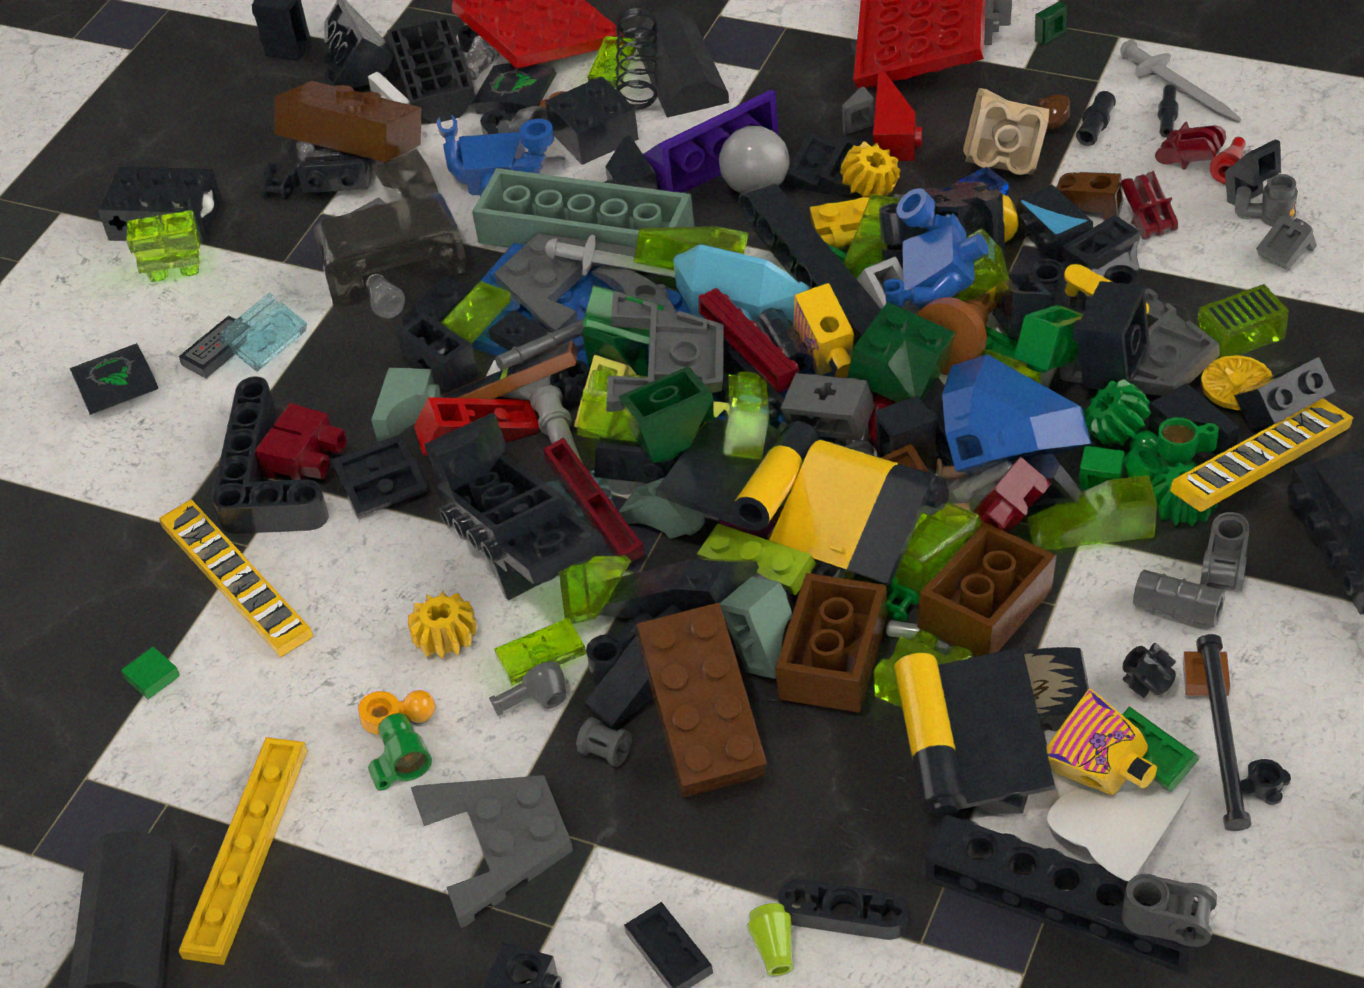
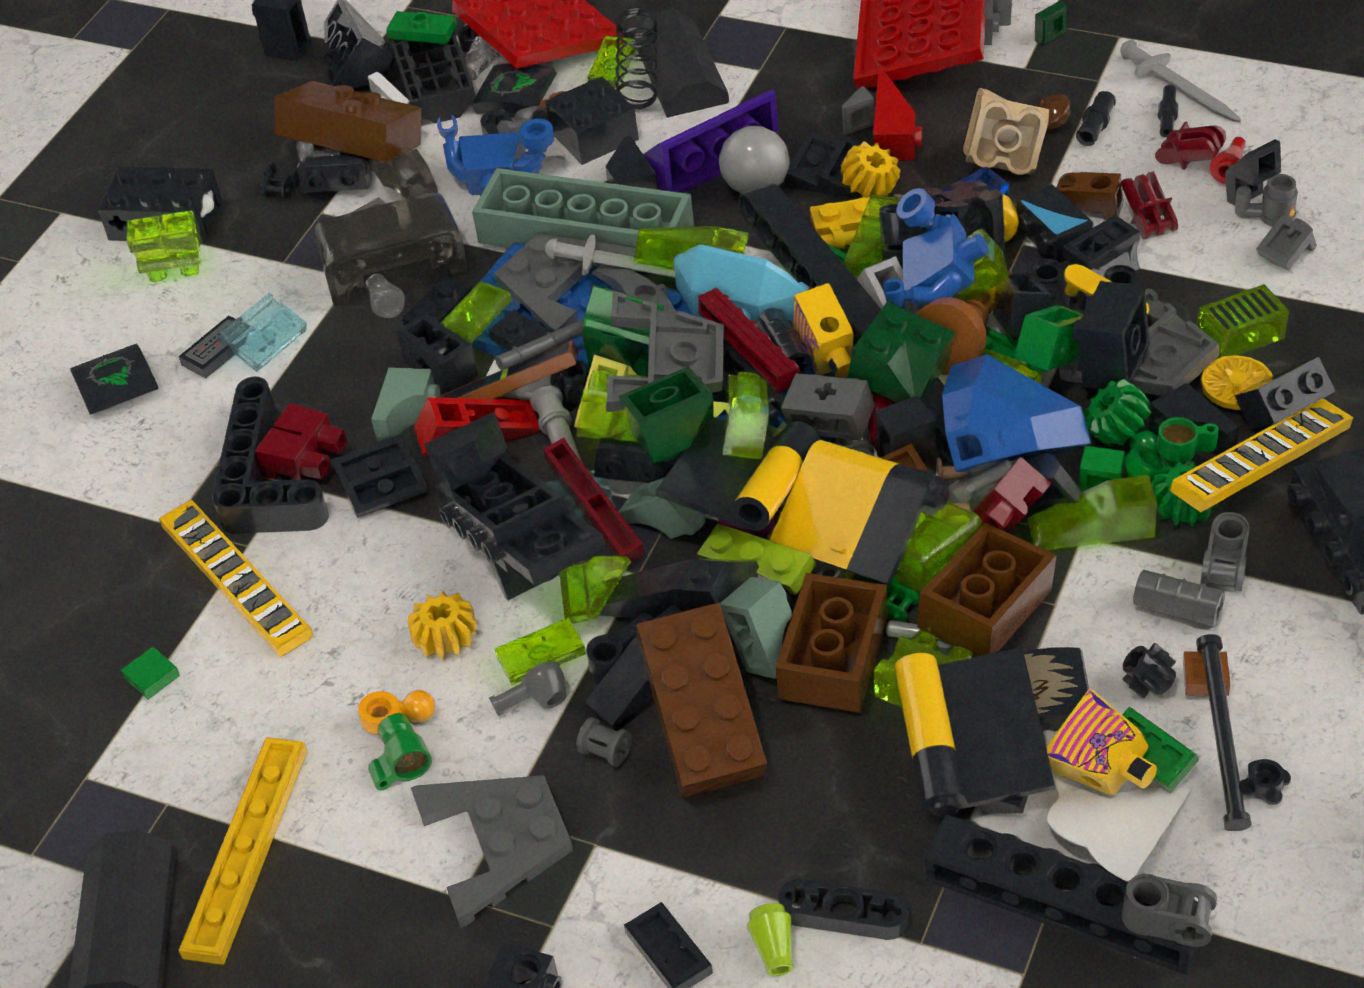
none -> green plate [386,11,457,44]

